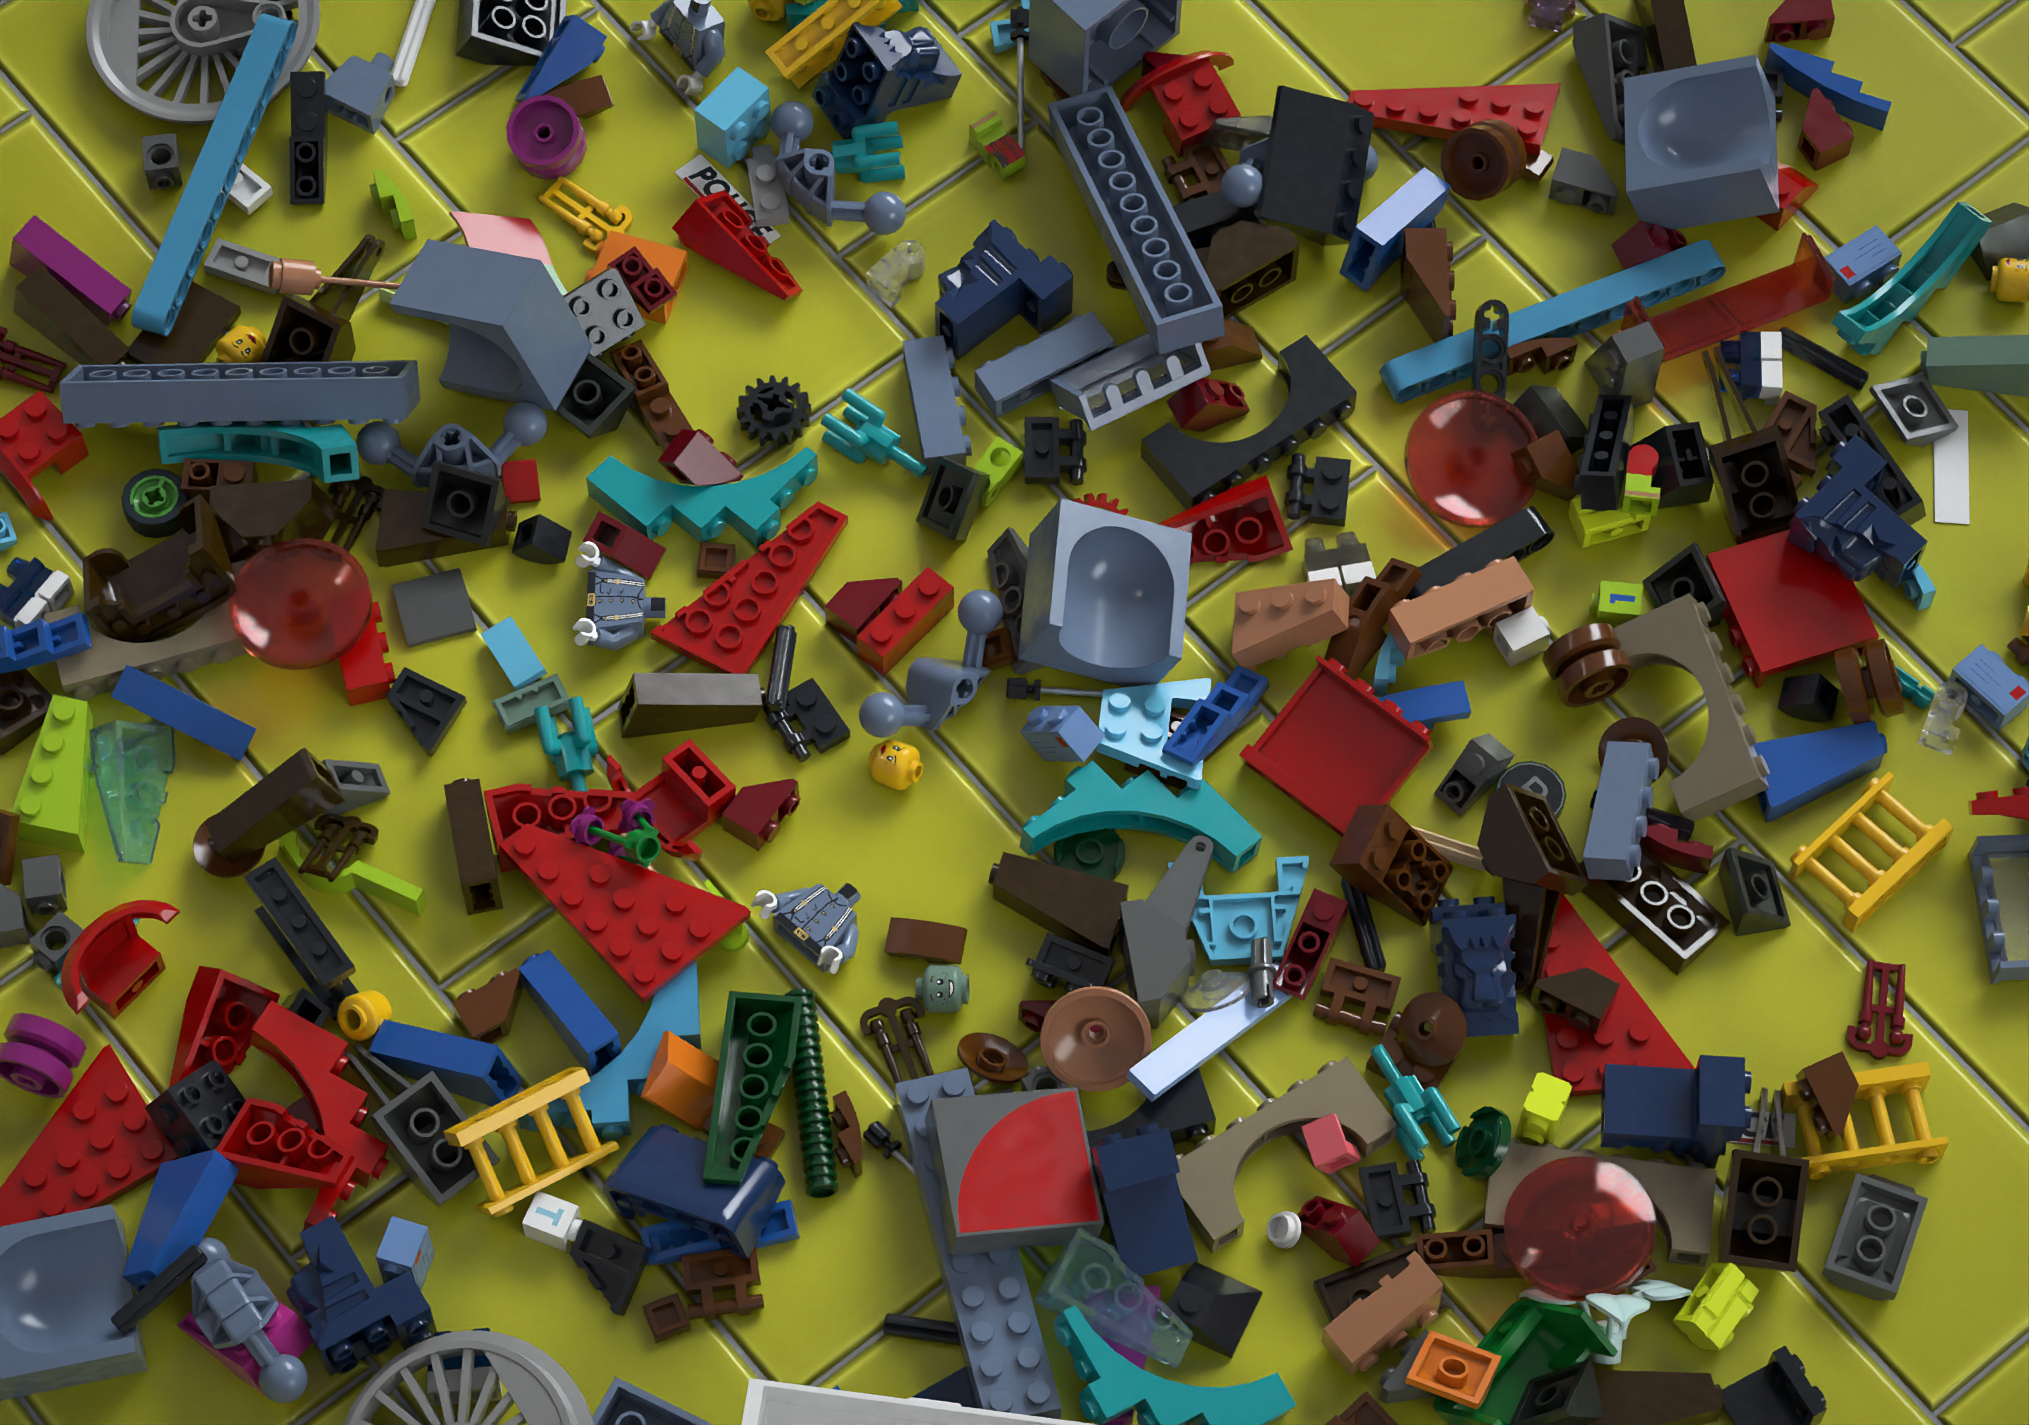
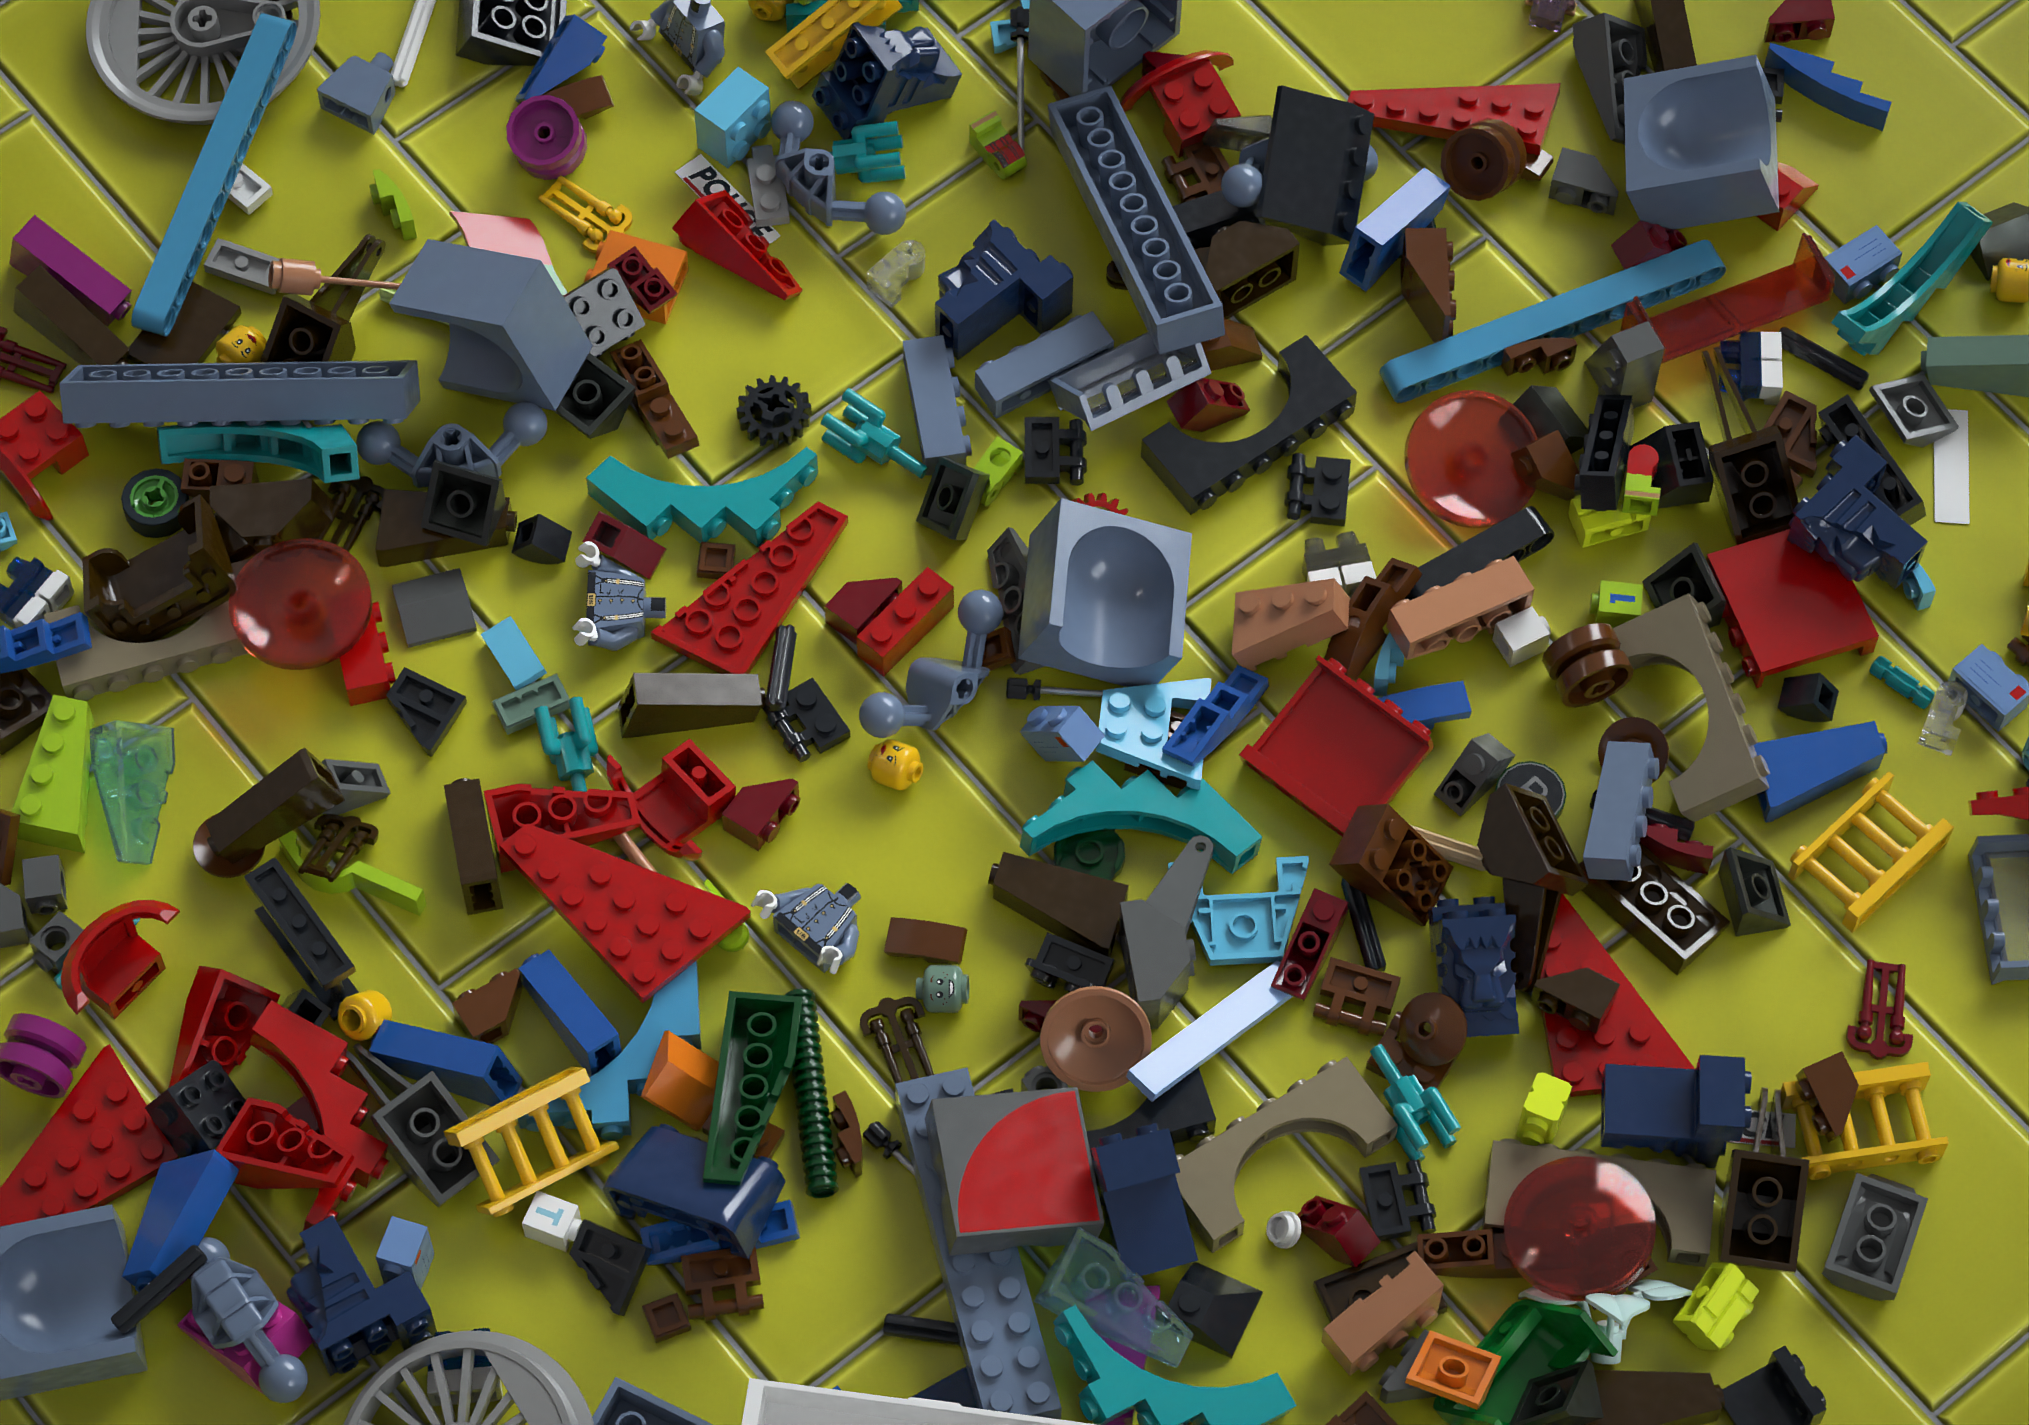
blue slope [111,665,257,761] -> none
dark grey brick [142,133,183,189] -> none
black slope [289,71,328,205] -> none
red slope [502,459,541,504] -> none
plant [569,798,661,867] -> none
slope [657,429,743,486] -> none
reddish brown dish [957,1032,1028,1084] -> none
red wedge [1158,475,1293,565] -> none
clear dish [1181,969,1251,1013] -> none
dark grey axle [1247,937,1276,1008] -> none
coral panel [1301,1113,1361,1175] -> none
dark green tile [1455,1106,1511,1180] -> none
black beam [1470,299,1509,434] -> none
dark red slope [1797,88,1854,171] -> none
reddish brown wheel [1835,639,1905,725] -> none

